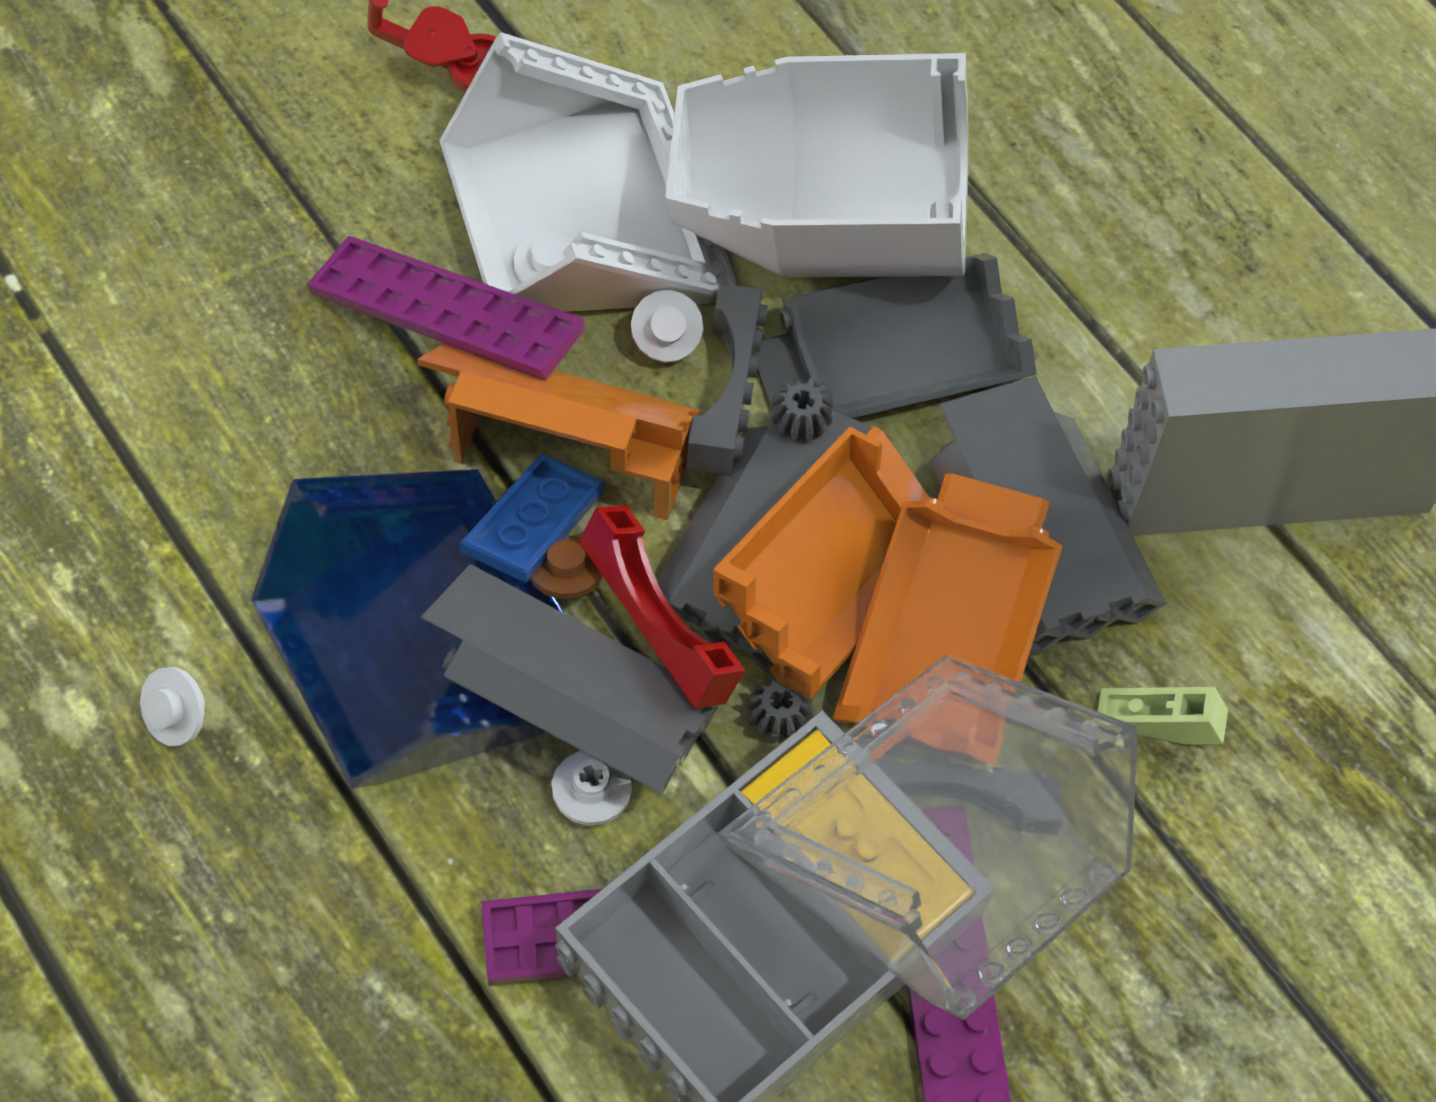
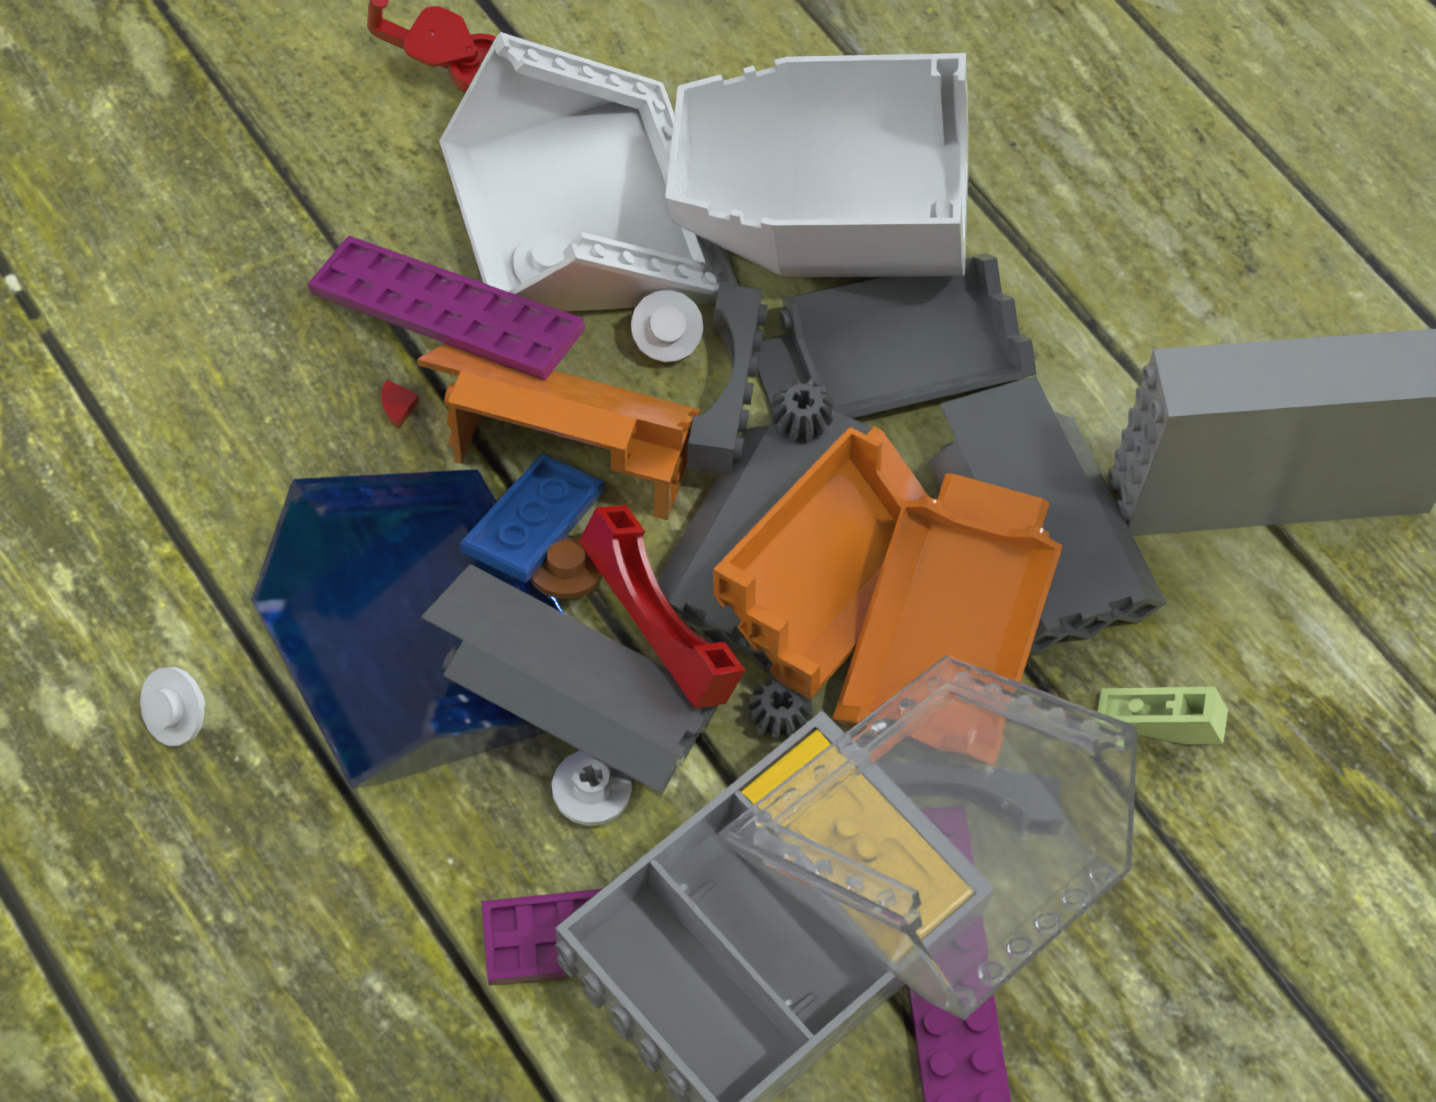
none -> red tile [381,379,419,429]

